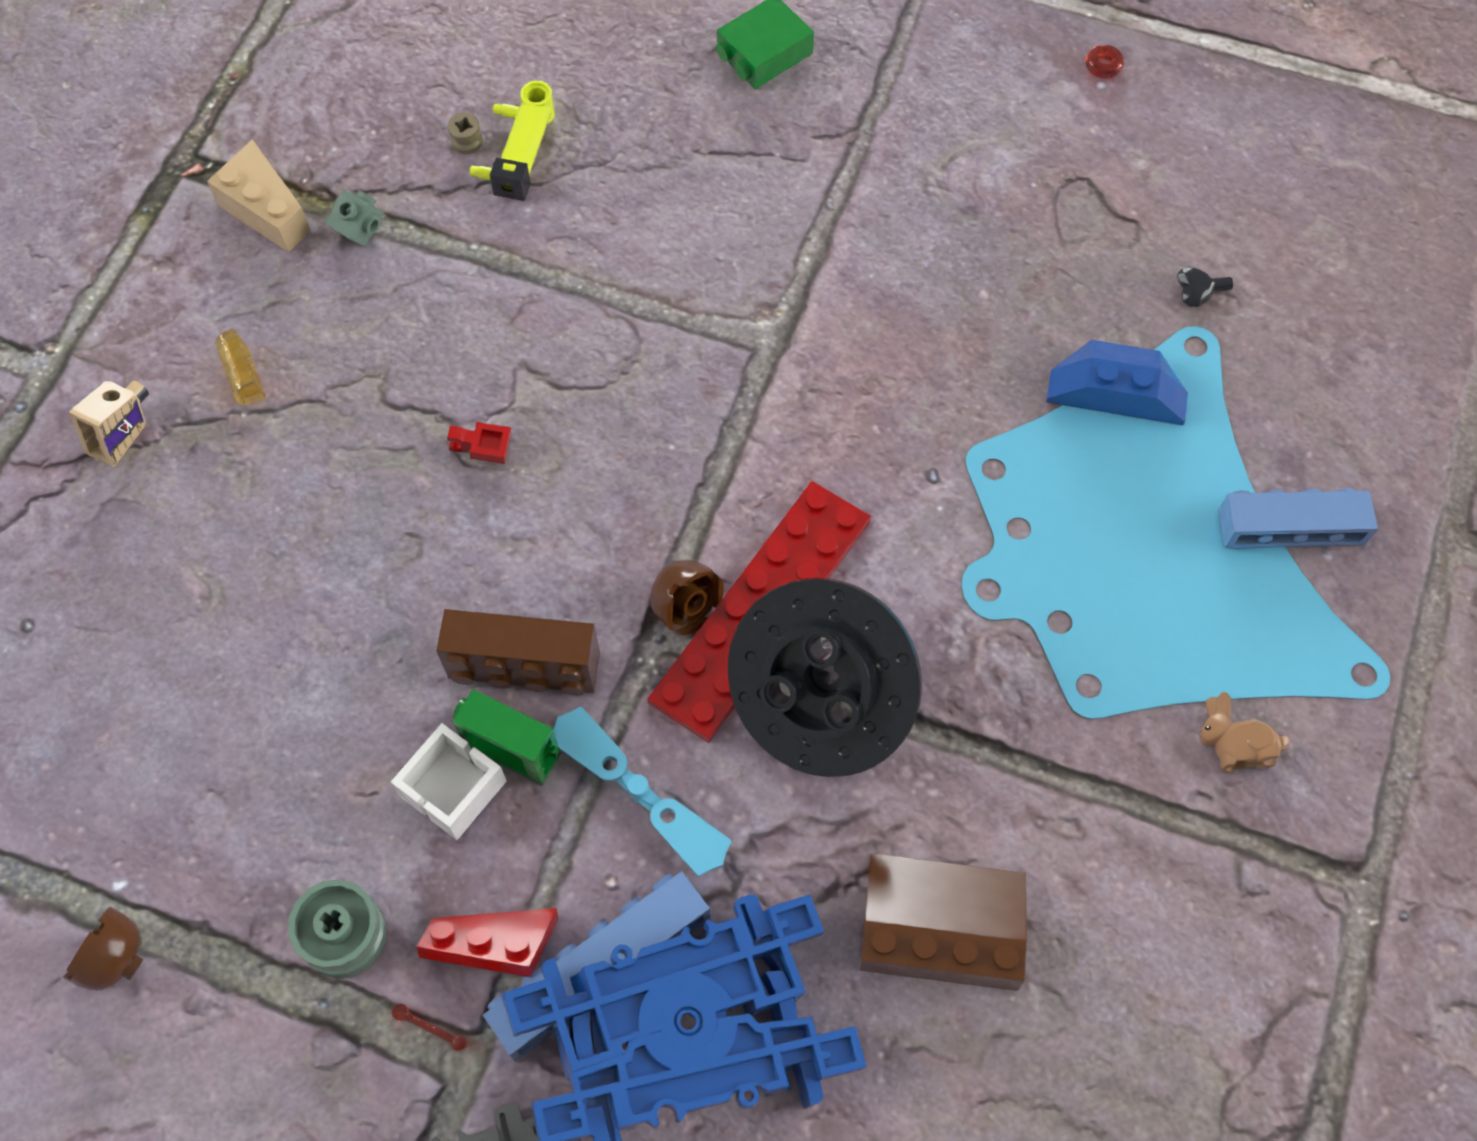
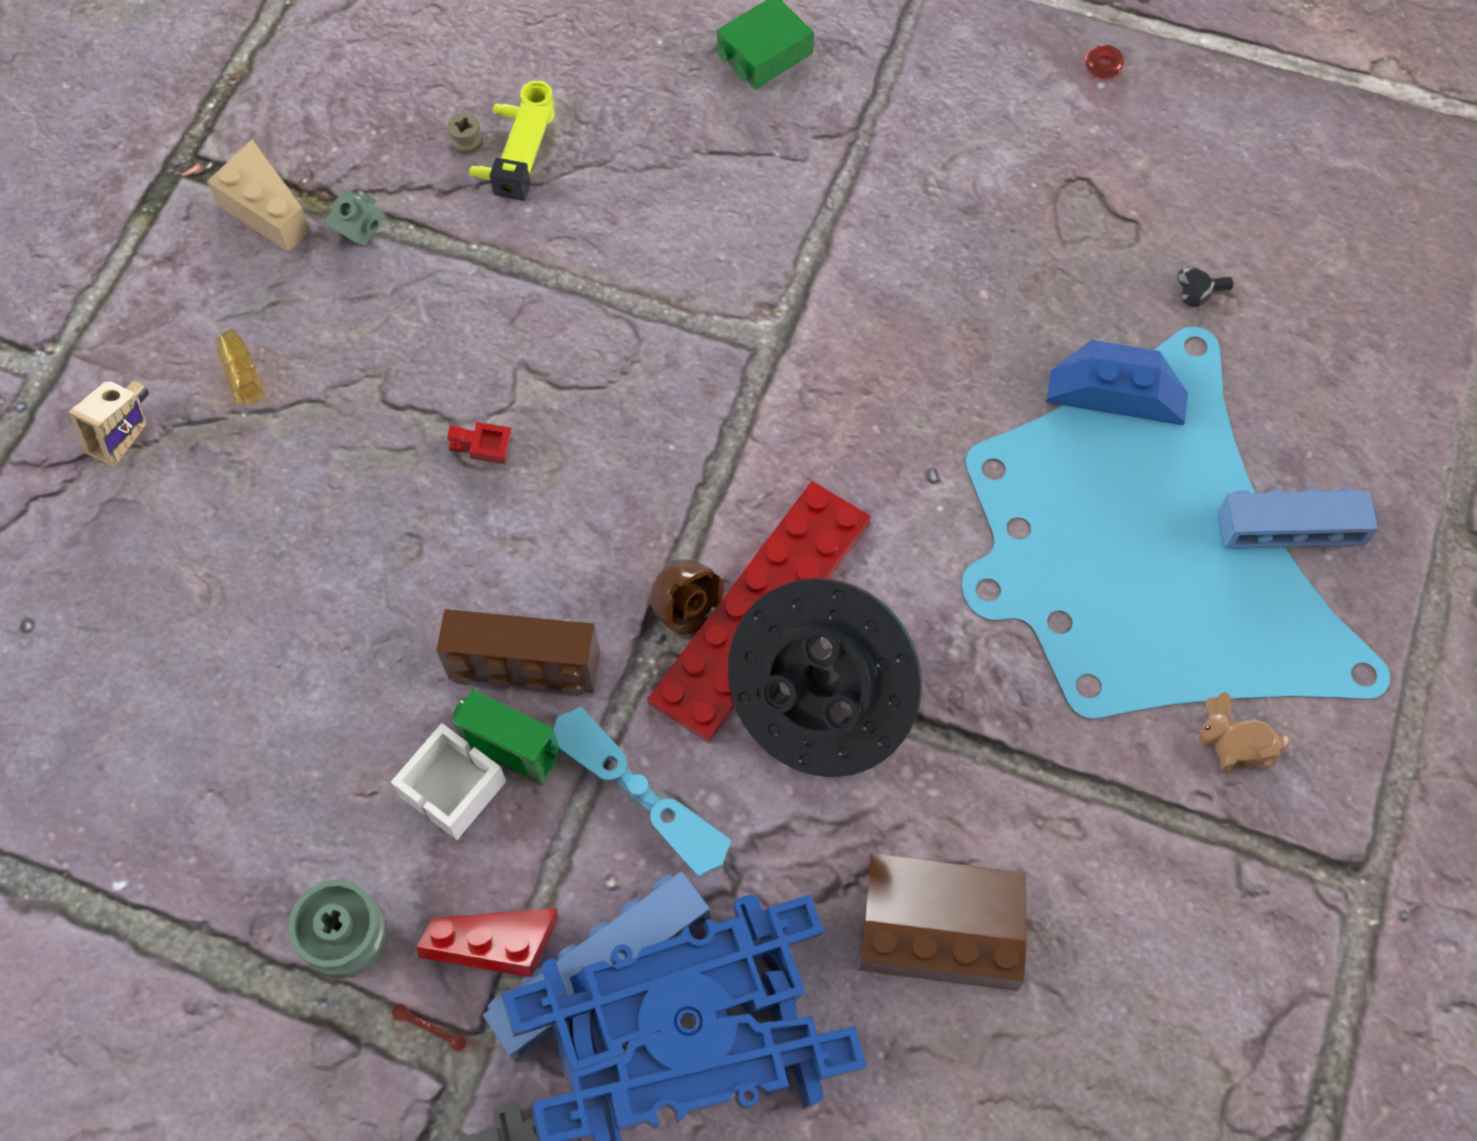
reddish brown cylinder [63,906,143,991] -> none

